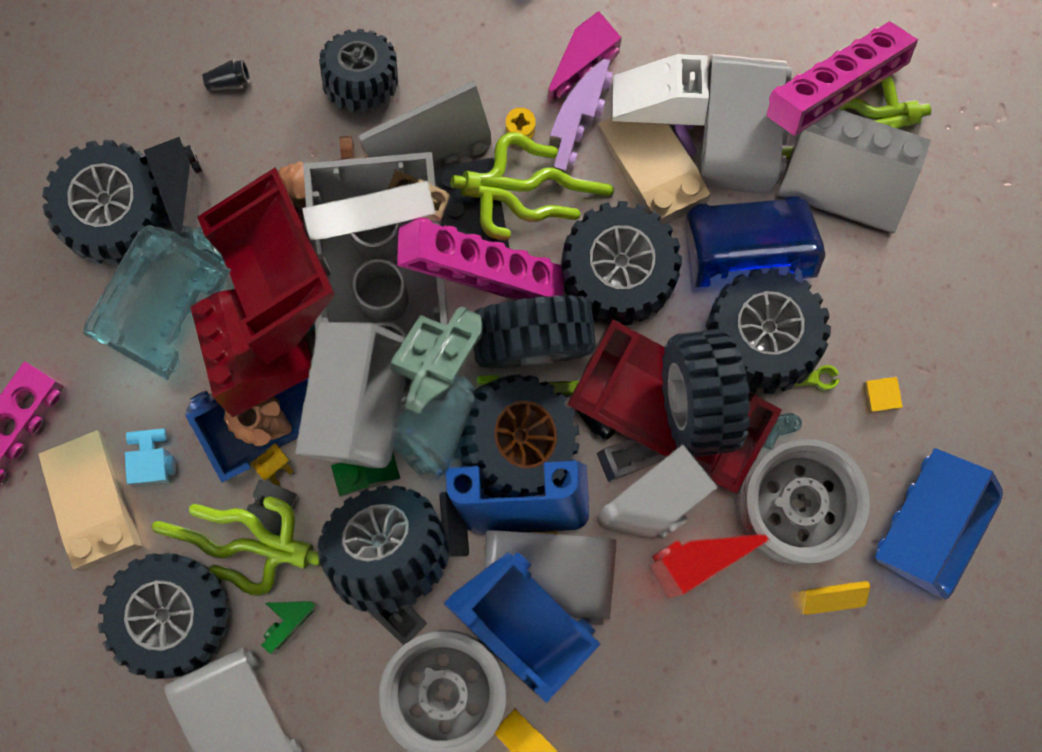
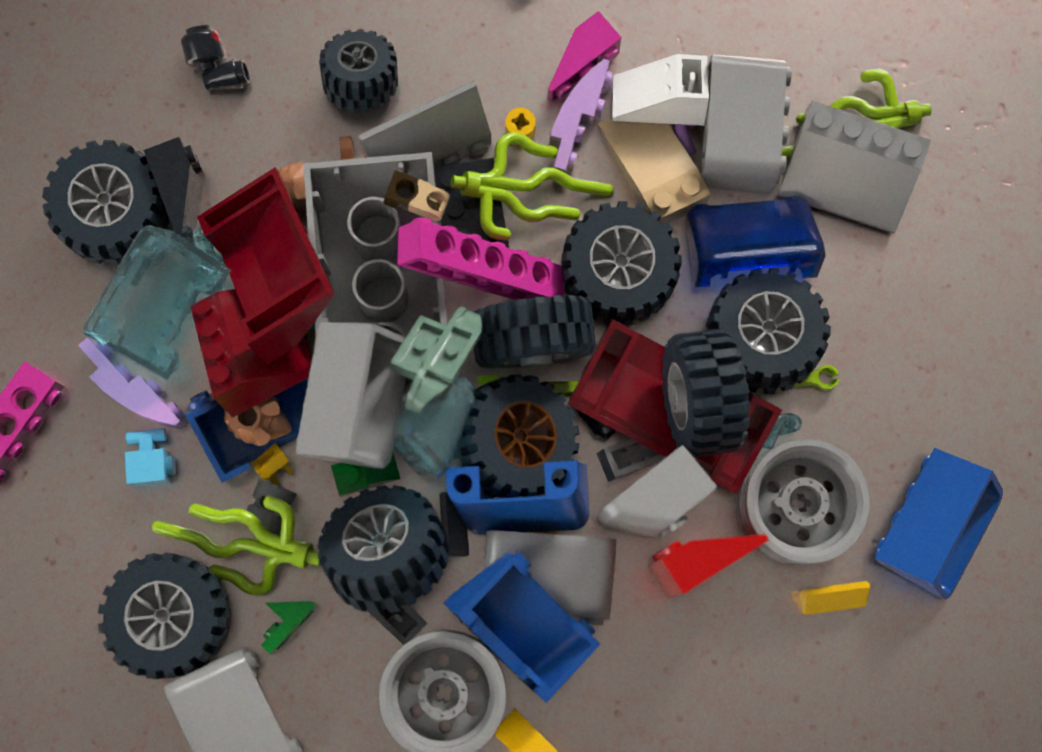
tan slope [38,430,143,571] -> none
white slope [302,180,435,241] -> none
dark pink brick [766,21,918,136] -> none
yellow tile [864,377,903,413] -> none
none -> lavender slope [78,337,186,430]
none -> black head [181,25,225,72]

